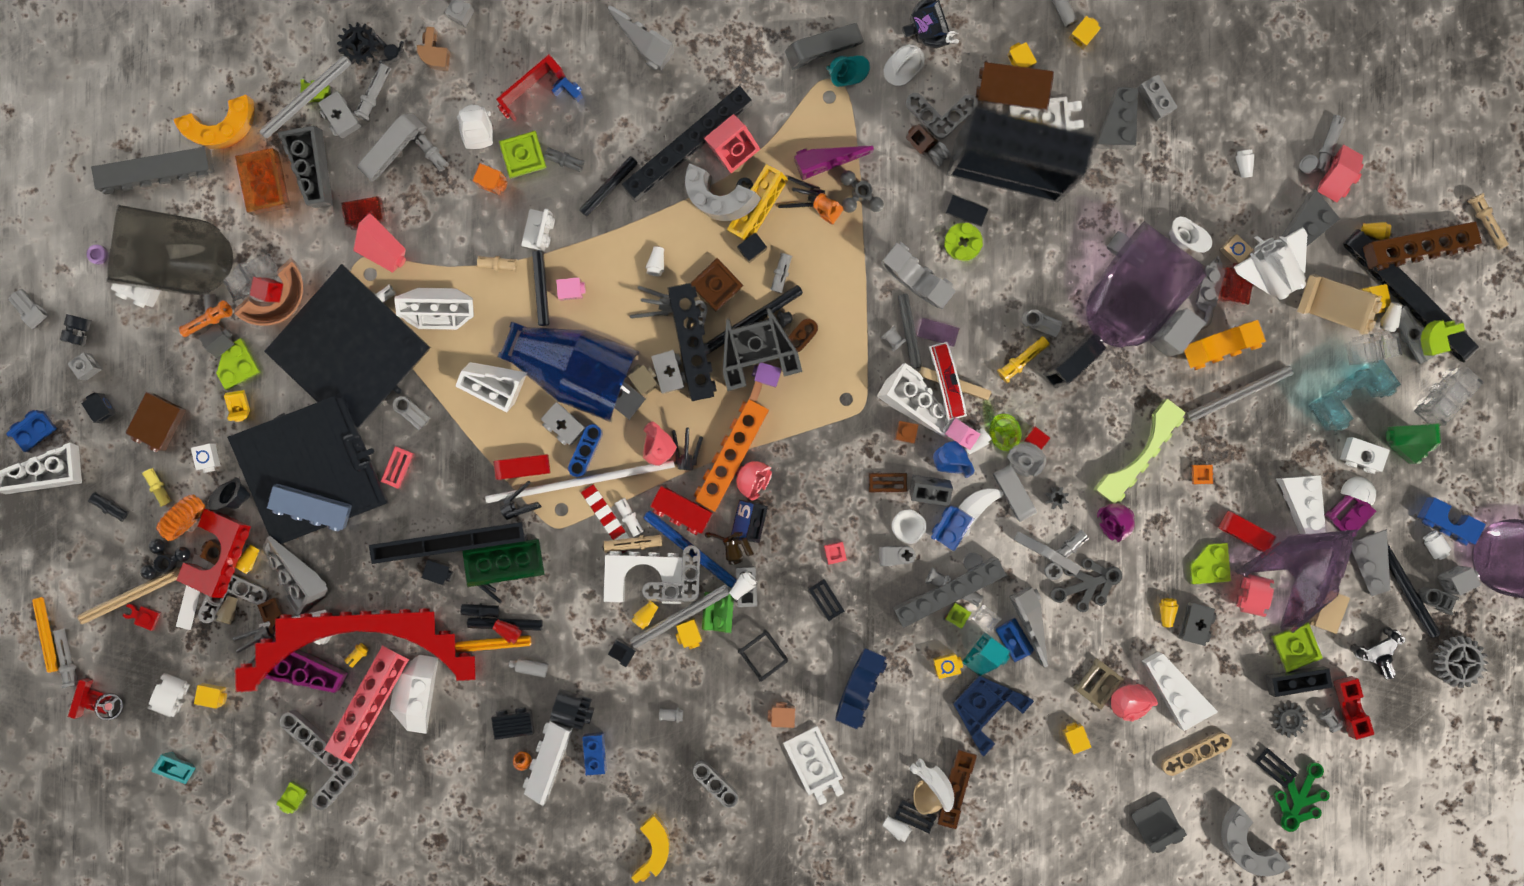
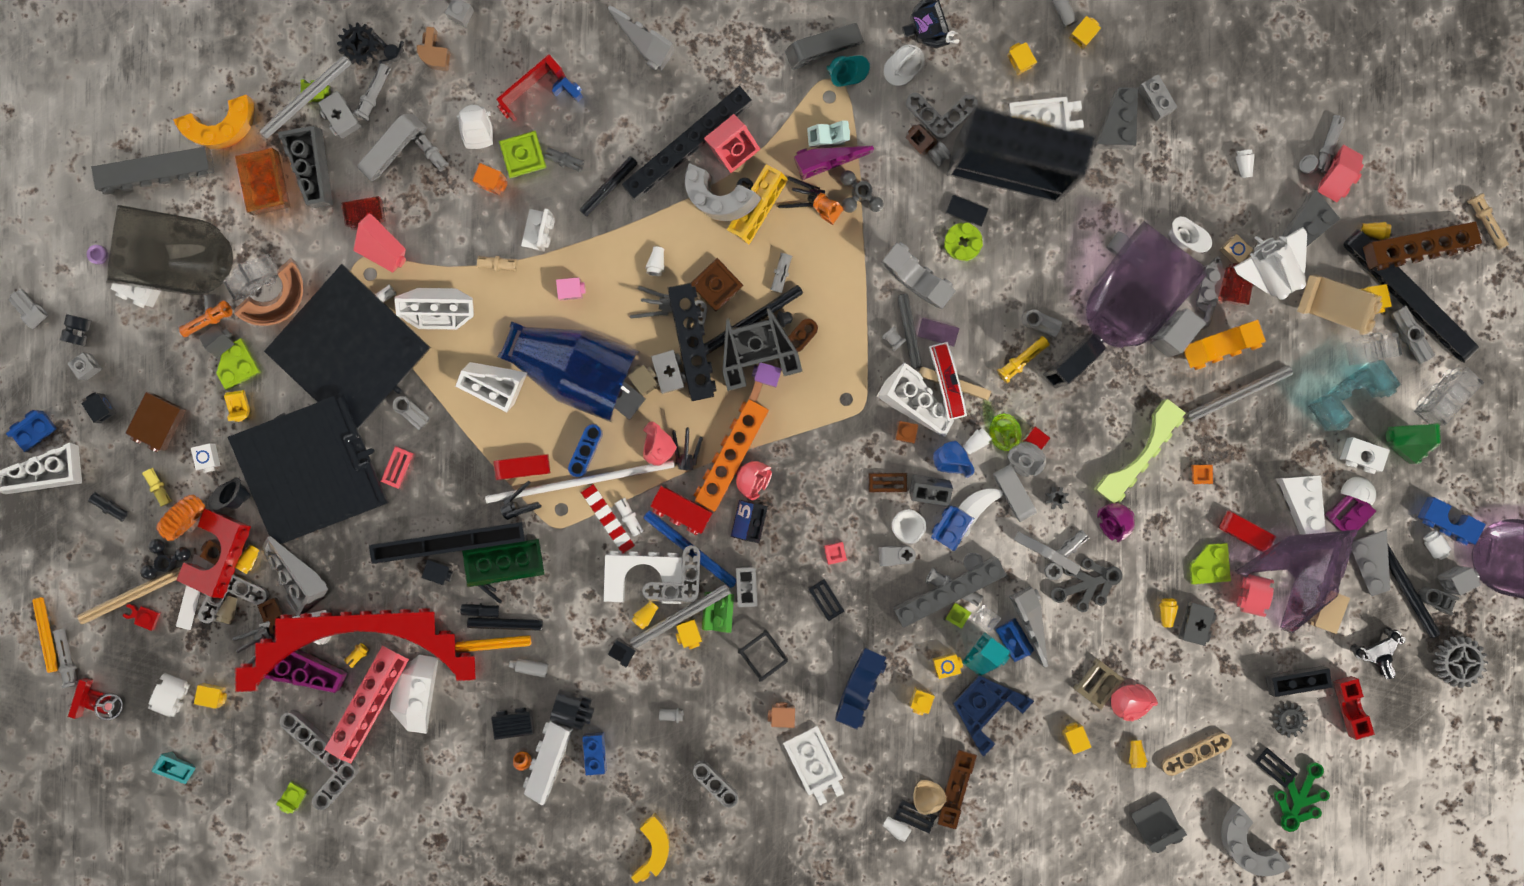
red brick [250,276,284,303] -> none
sand blue brick [267,484,352,531] -> none
red cone [492,619,522,644] -> none
black axle [532,250,550,326] -> none
light grey brick [541,402,586,445] -> none
tan pin [604,534,662,553] -> none
dark brown piece [705,532,754,565] -> none
white cone [729,571,758,600] -> none
black panel [737,233,767,263] -> none
white piece [909,759,954,812] -> none
bright pink brick [945,418,981,450] -> none
reddish brown panel [975,62,1054,113] -> none
white wedge [1142,652,1218,731] -> none
lime plate [1271,622,1323,673] -> none
light grey bush [1319,707,1345,733] -> none
white cone [1380,302,1403,332] -> none
lime brick [1420,320,1465,356] -> none
none -> light aqua brick [807,121,850,147]
none -> yellow brick [909,687,935,716]
none -> yellow cone [1129,740,1148,768]

